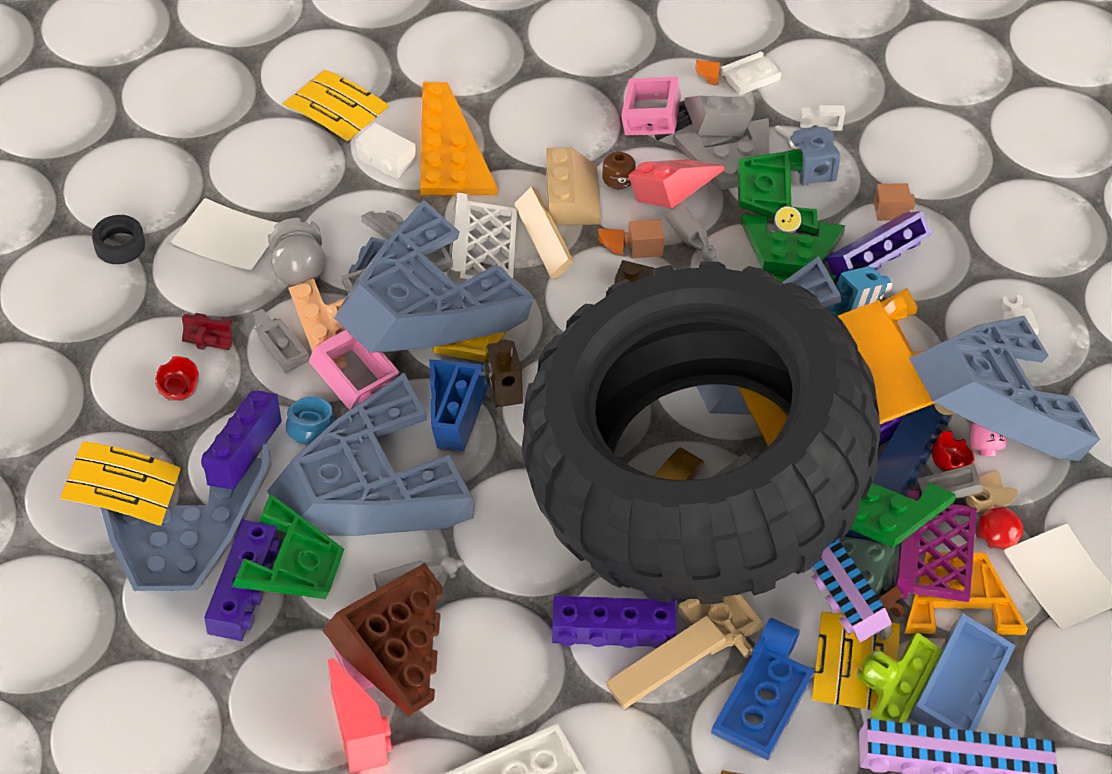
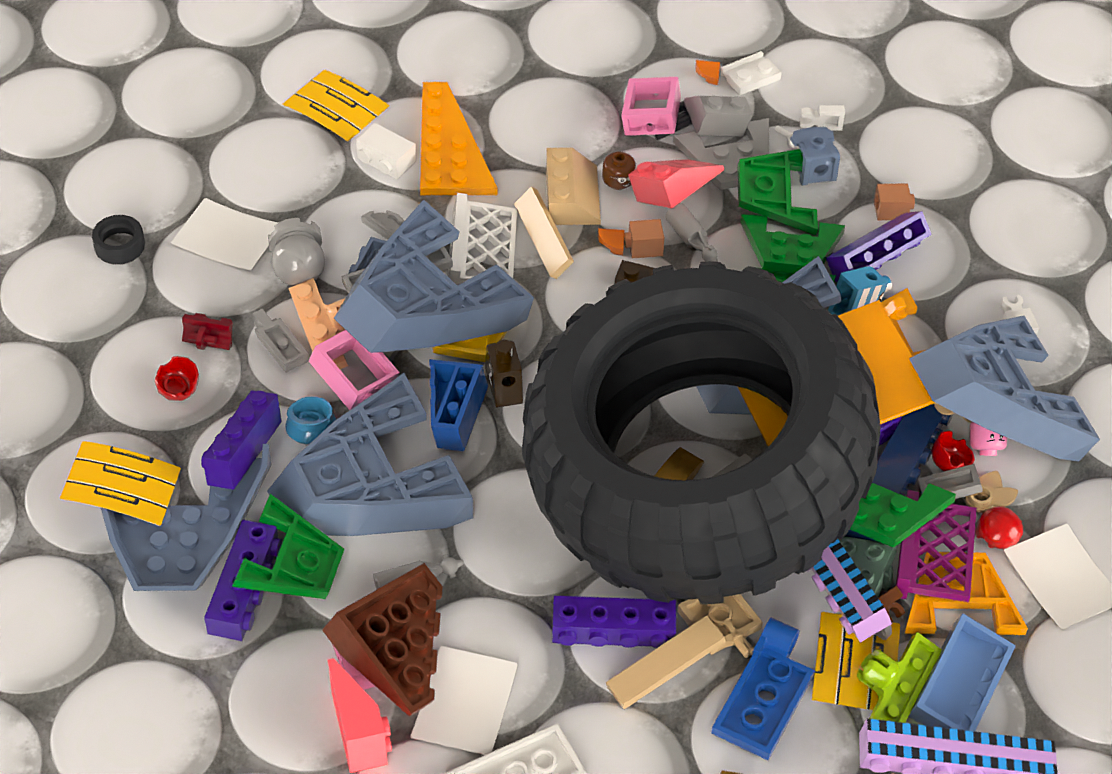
light yellow tile [774,206,801,234] -> none
none -> white sticker [411,646,518,755]

